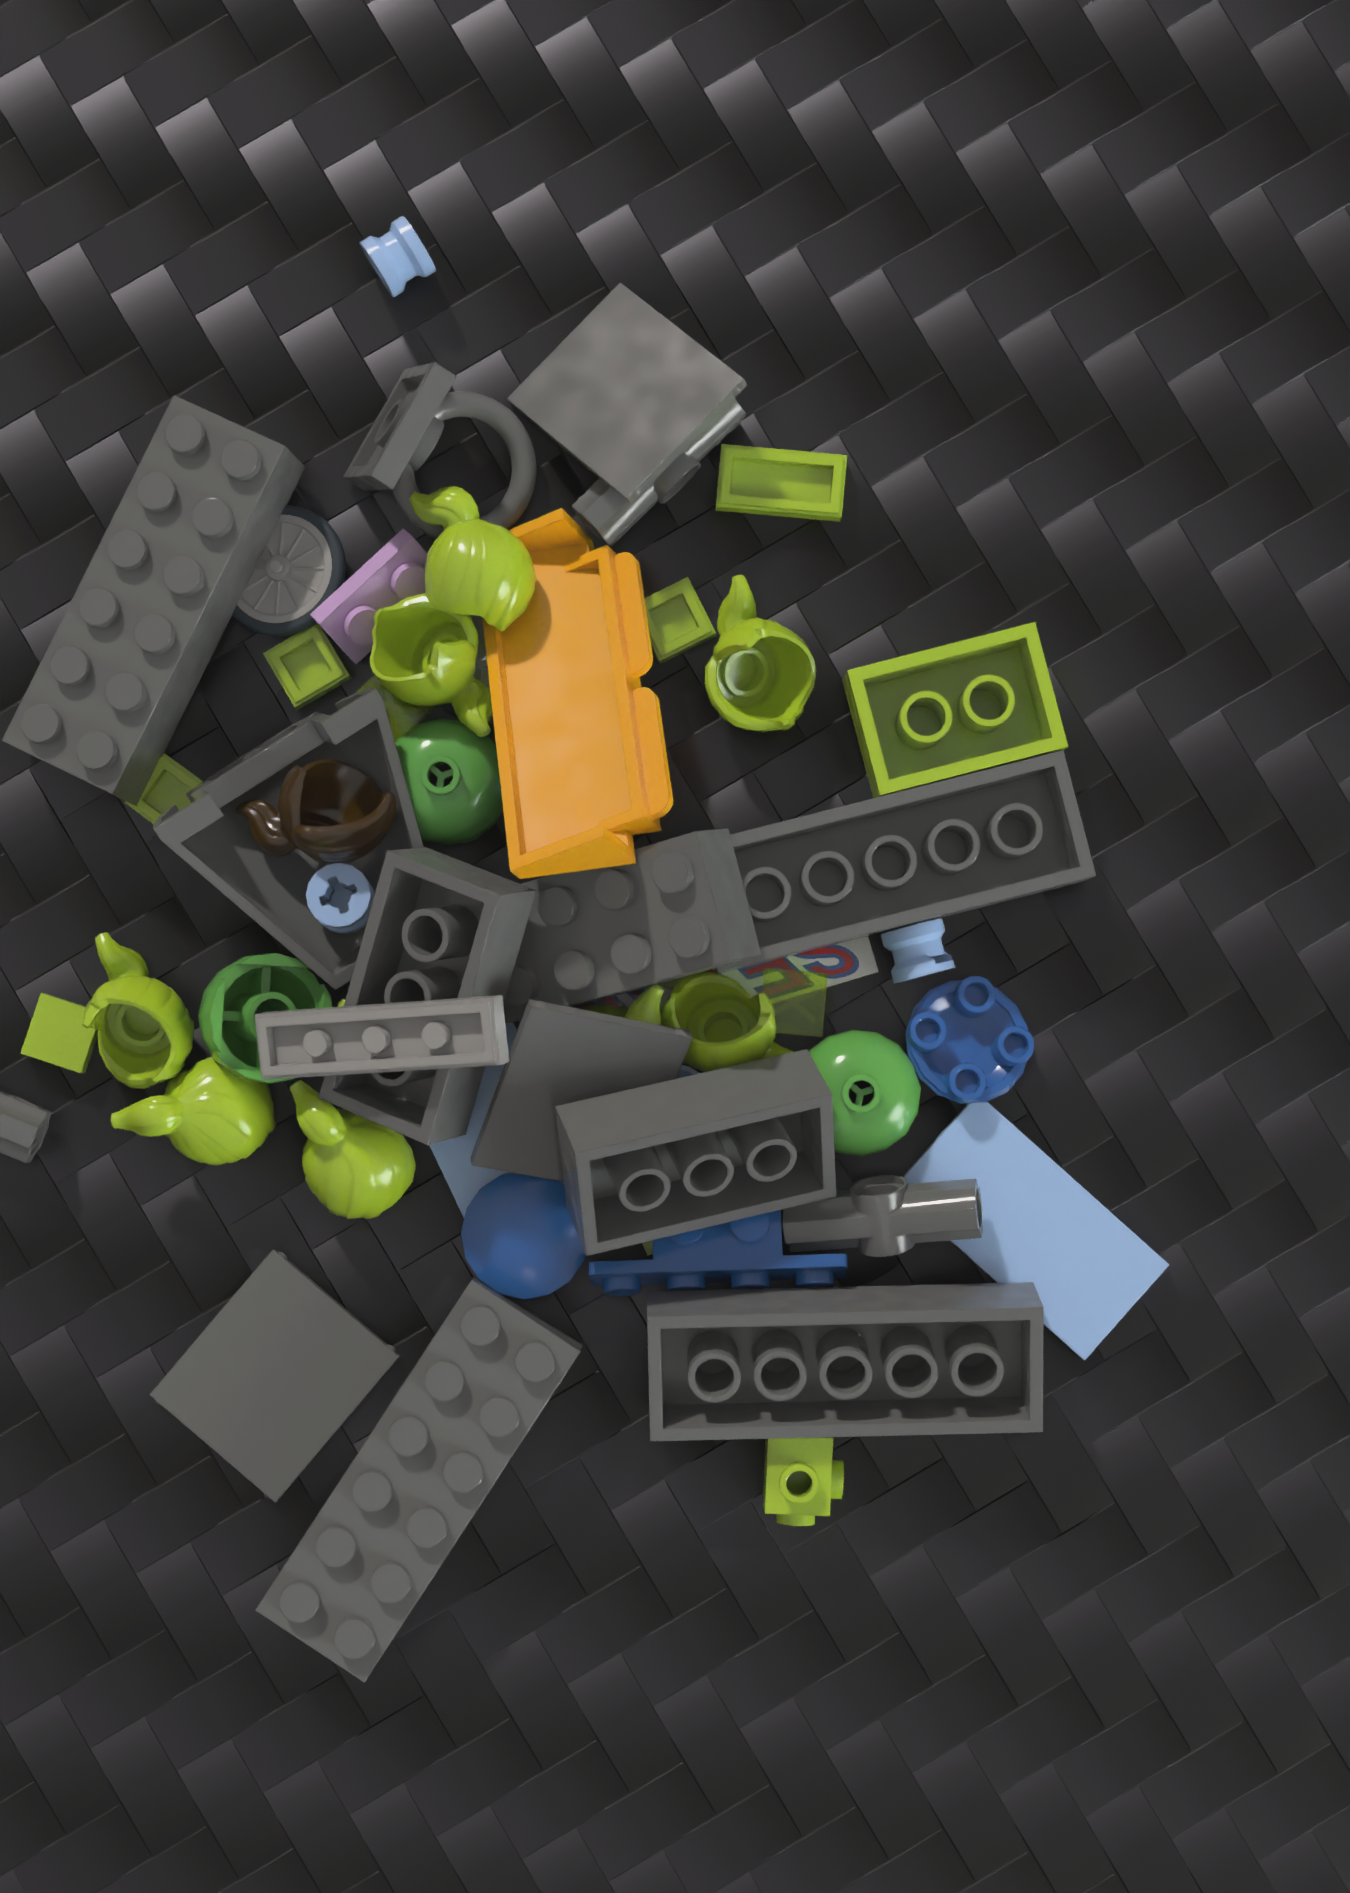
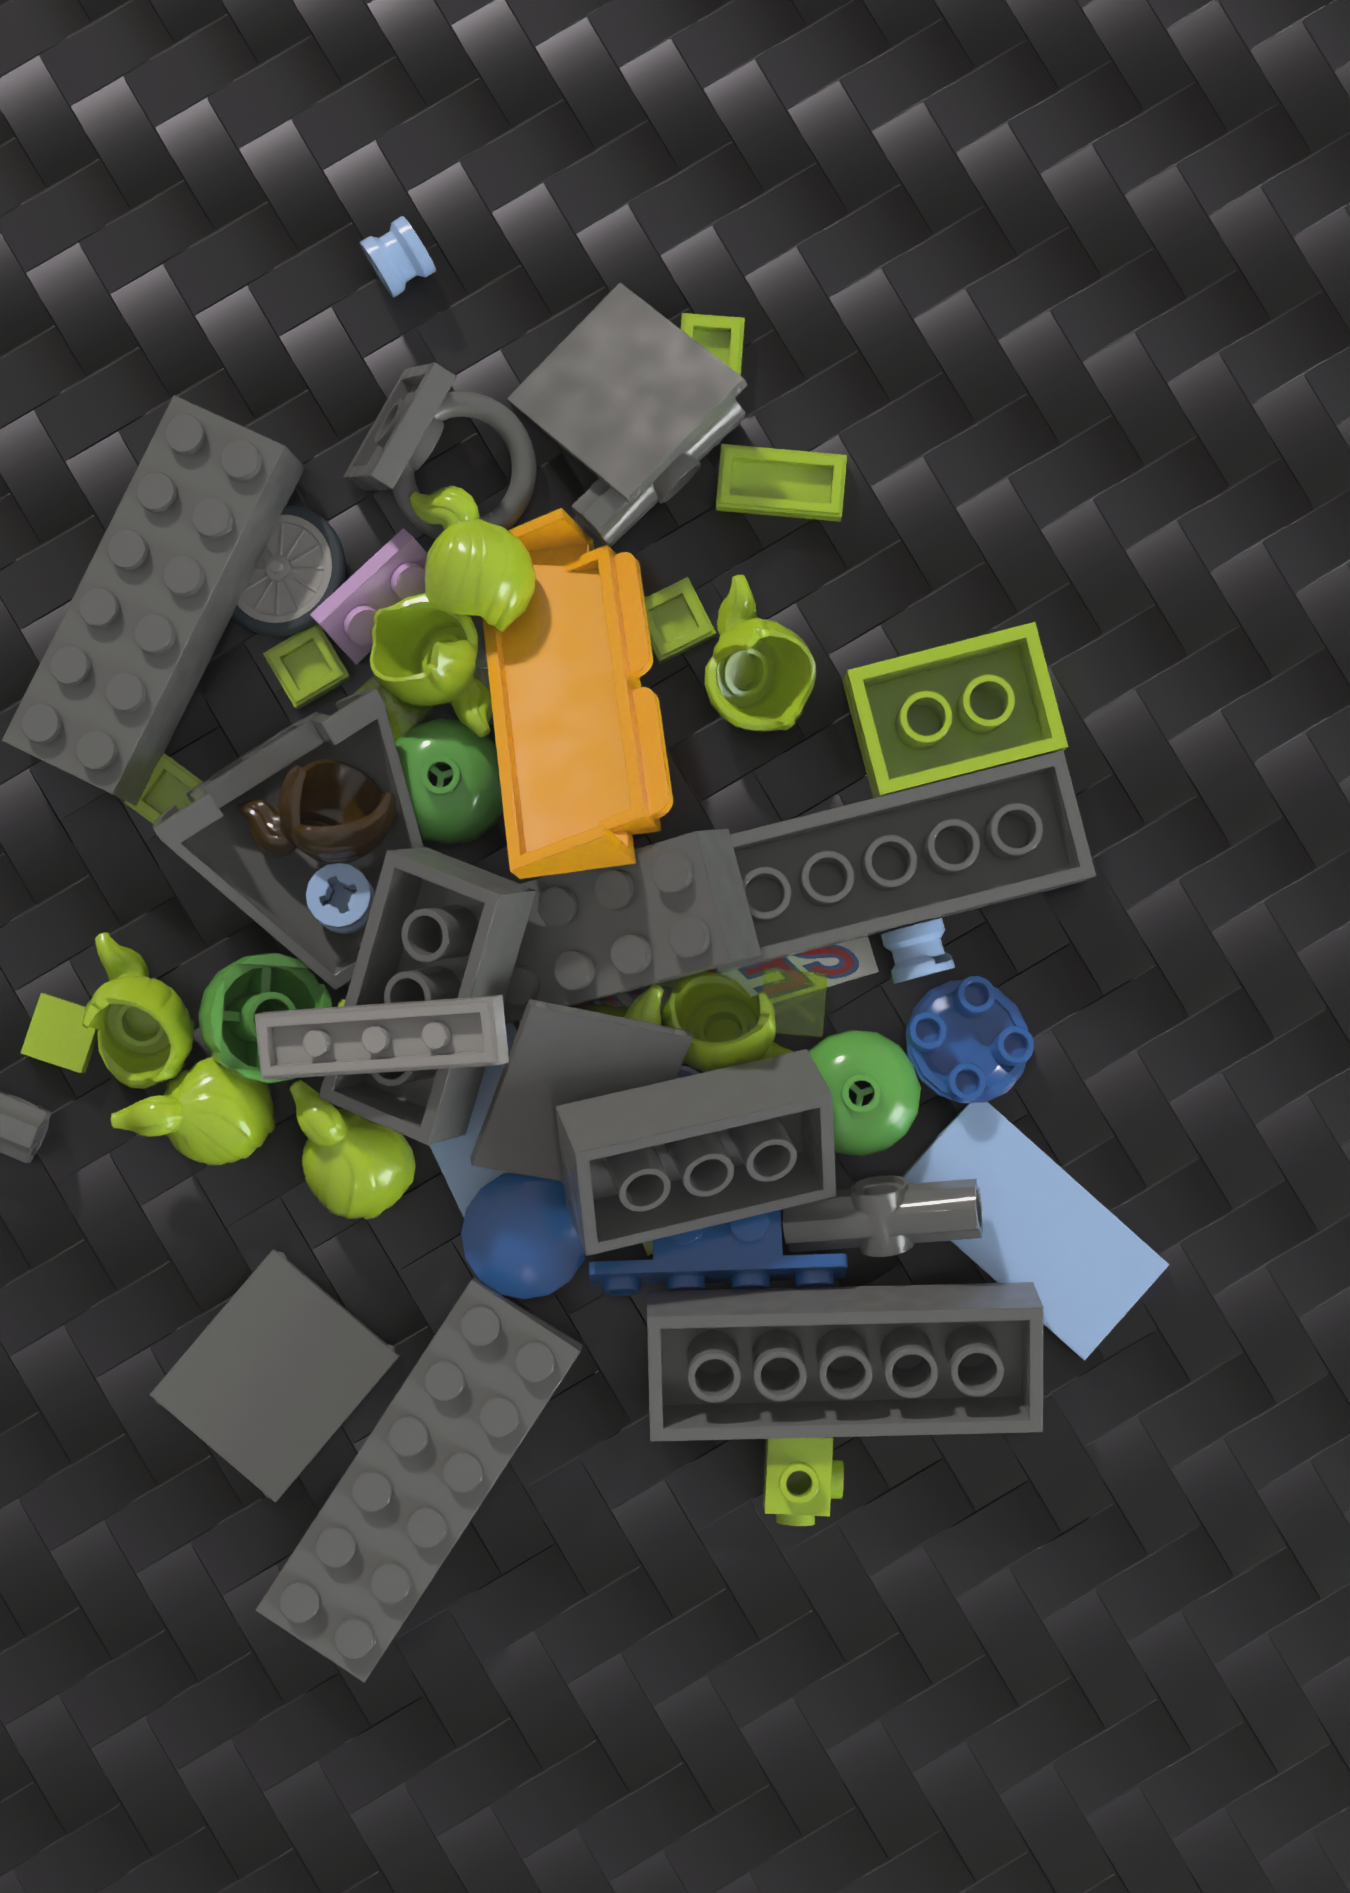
none -> lime tile [681,313,745,375]

